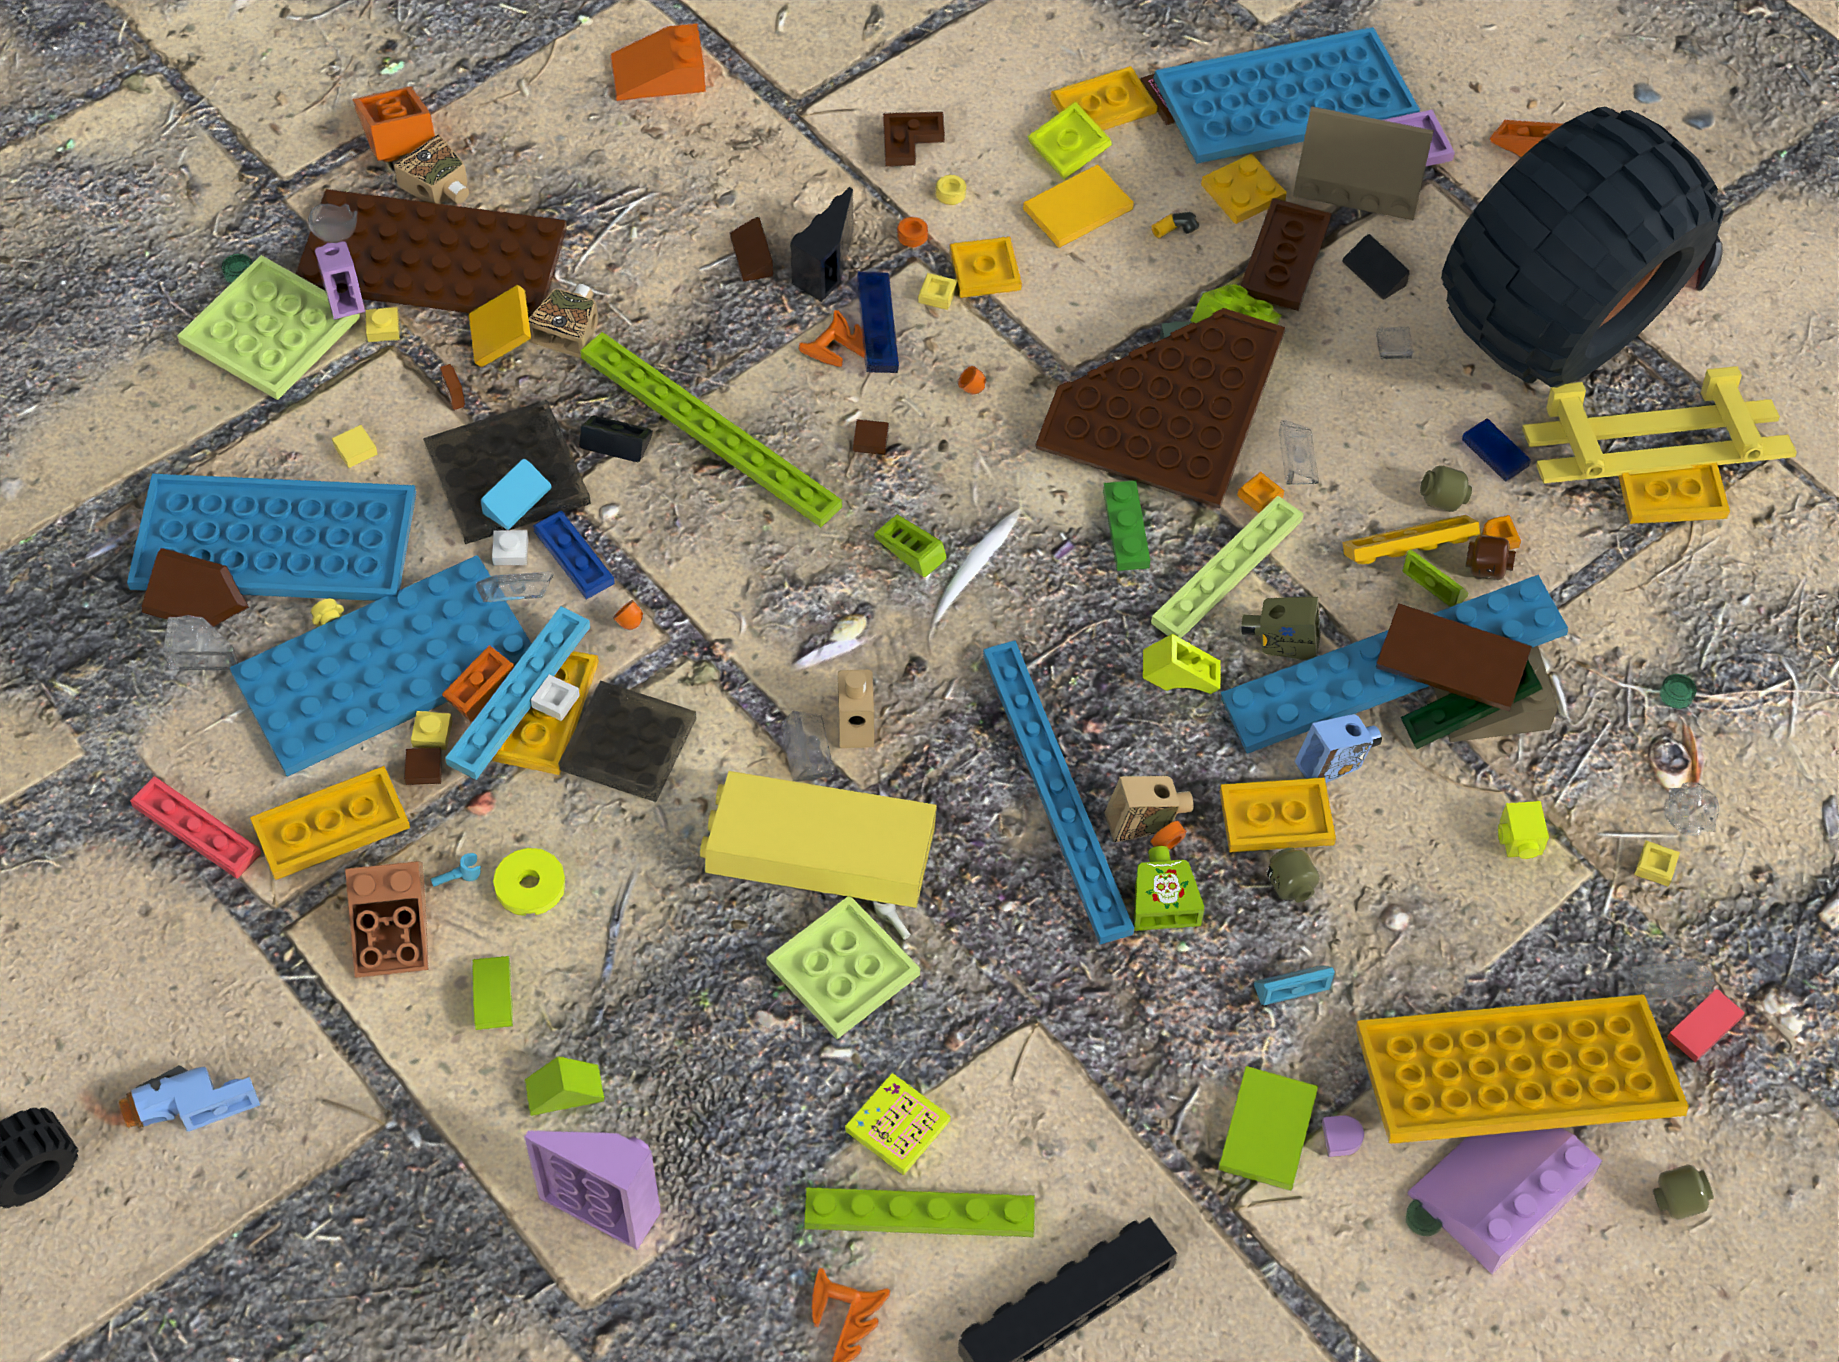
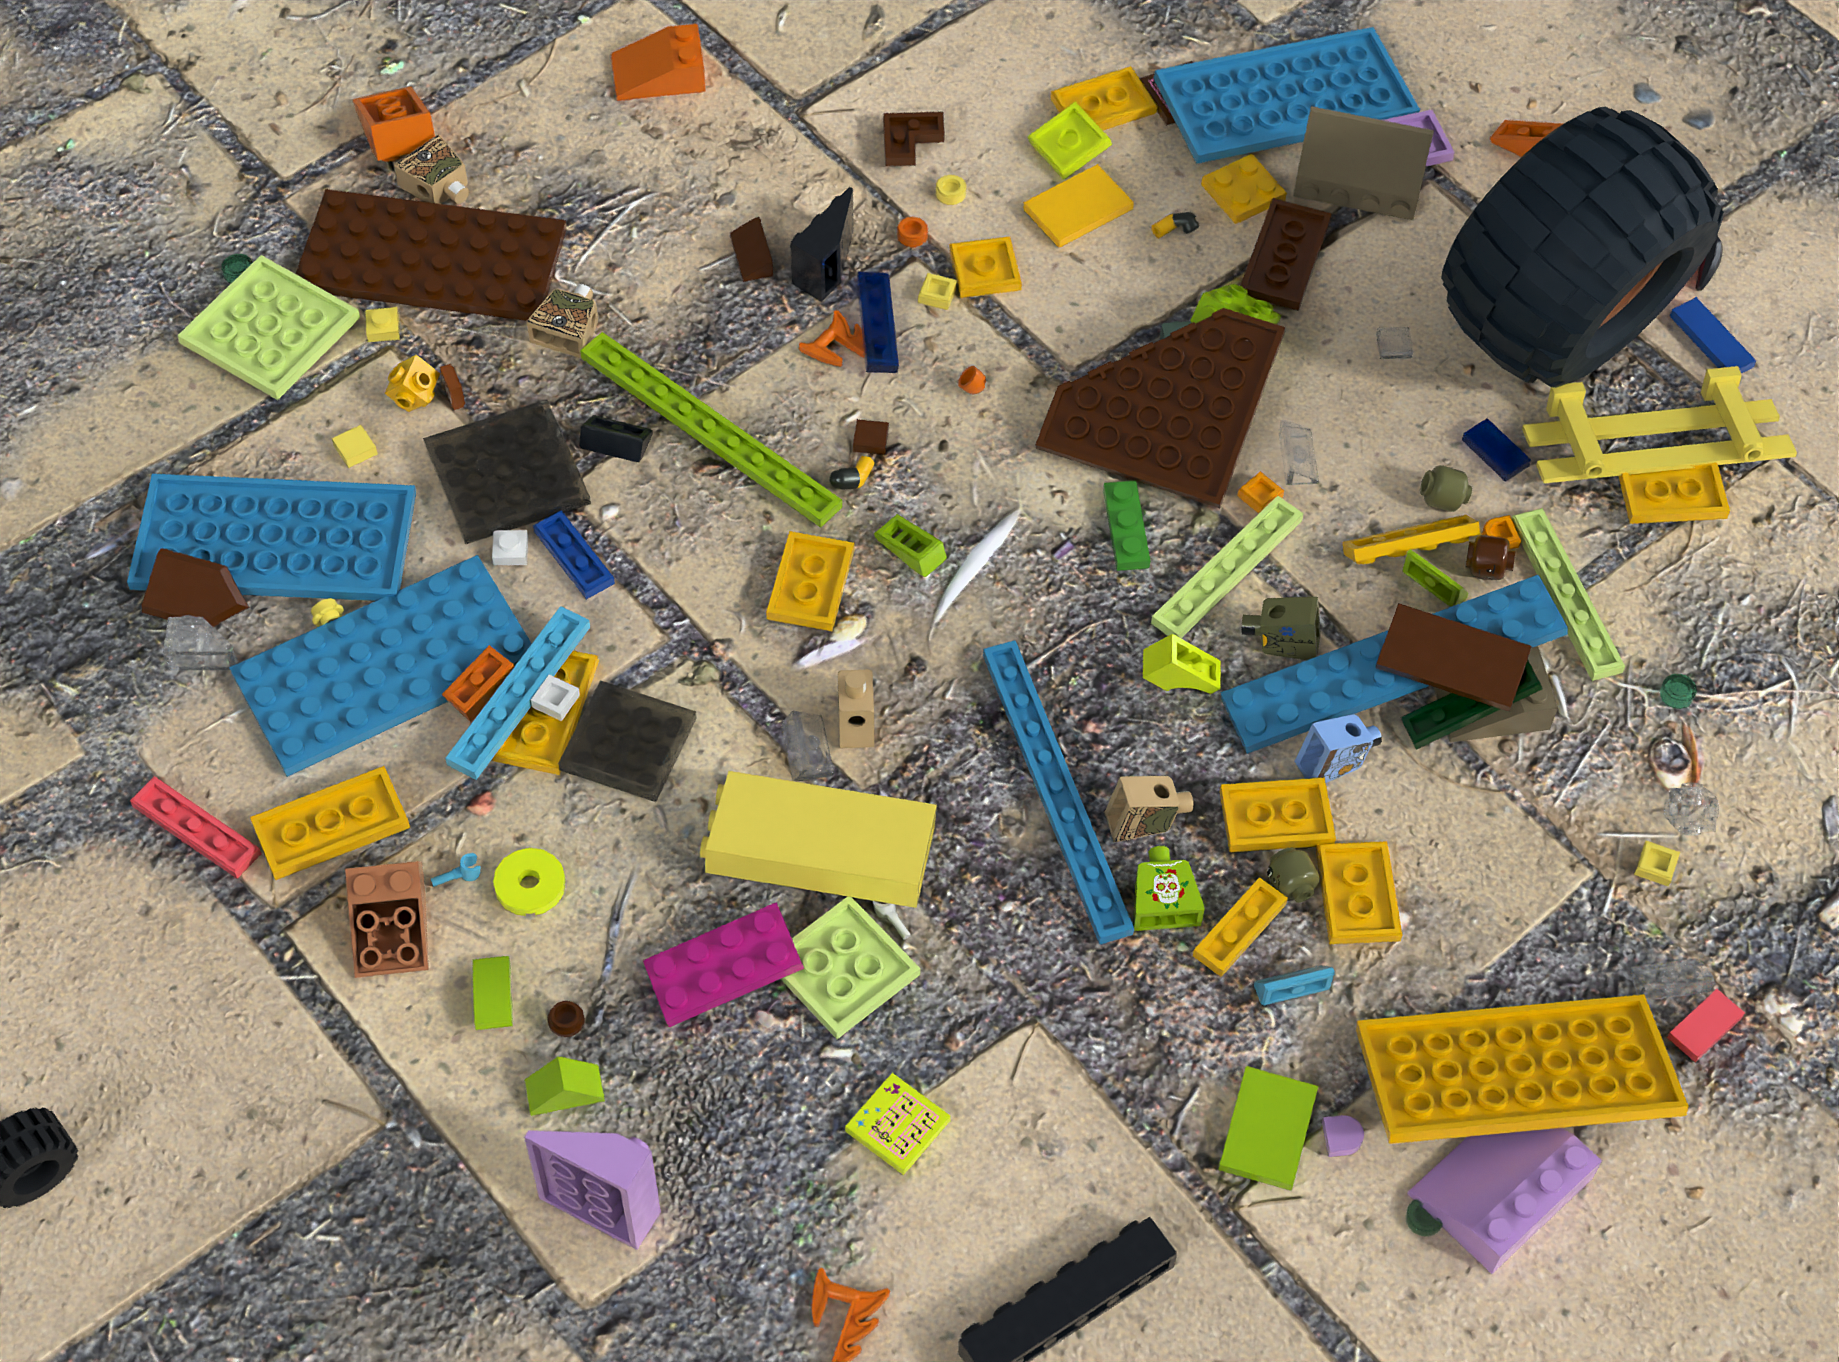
light blue plate [118,1066,260,1132] -> none
clear hair [308,204,357,243] -> none
lavender torso [315,242,365,320] -> none
reddish brown tile [404,748,442,785] -> none
light yellow plate [411,711,453,750] -> none
yellow tile [469,285,531,368] -> none
clear slope [476,571,554,602] -> none
medium azure slope [481,459,552,530] -> none
orange hinge [613,600,643,630] -> none
lime plate [804,1188,1035,1237] -> none
orange tile [1150,821,1186,850] -> none
black slope [1342,234,1410,300] -> none
neon yellow brick [1498,801,1549,859] -> none
olive head [1653,1164,1714,1220] -> none
none -> yellow brick [384,355,441,412]
none -> reddish brown plate [547,1001,585,1037]
none -> dark pink plate [643,902,804,1027]
none -> yellow plate [766,531,854,631]
none -> pearl dark grey arm [829,456,875,490]
none -> yellow plate [1193,877,1288,977]
none -> yellow tile [1316,841,1403,944]
none -> yellowish green tile [1511,508,1625,681]
none -> blue tile [1670,297,1756,374]

